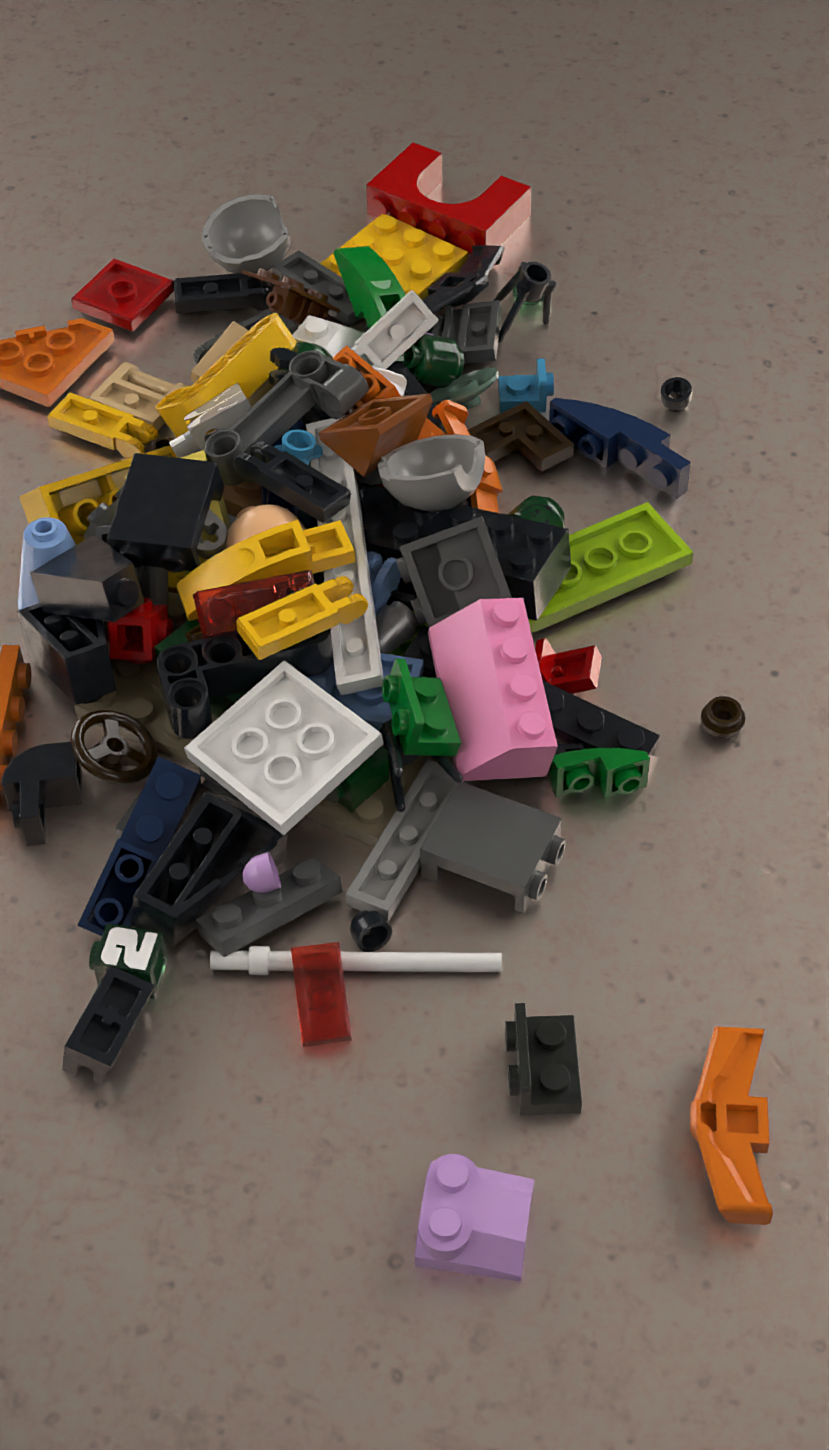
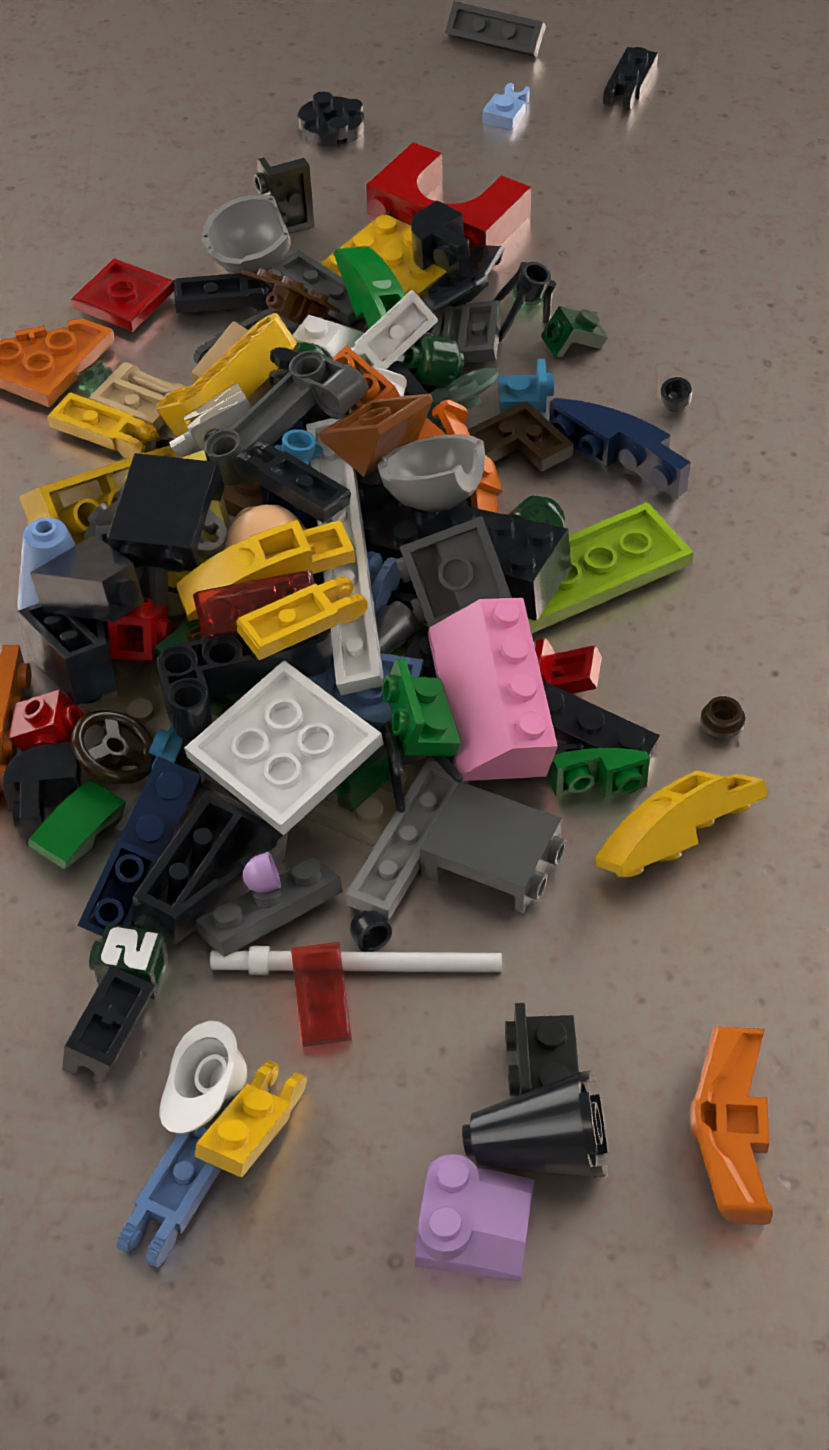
none -> red brick [8,689,84,752]
none -> green slope [28,779,126,869]
none -> clear green plate [76,360,113,394]
none -> medium blue hinge [117,1126,221,1267]
none -> dark azure plate [149,725,185,769]
none -> white piece [159,1020,247,1134]
none -> yellow hinge [195,1060,307,1178]
none -> pearl dark grey bracket [254,157,315,233]
none -> black plate [297,91,365,147]
none -> black brick [411,200,470,278]
none -> dark grey plate [445,1,546,58]
none -> black cone [462,1070,608,1178]
none -> light blue plate [482,83,530,130]
none -> dark green bracket [541,306,608,358]
none -> yellow slope [595,770,768,877]
none -> black hinge [603,47,658,109]

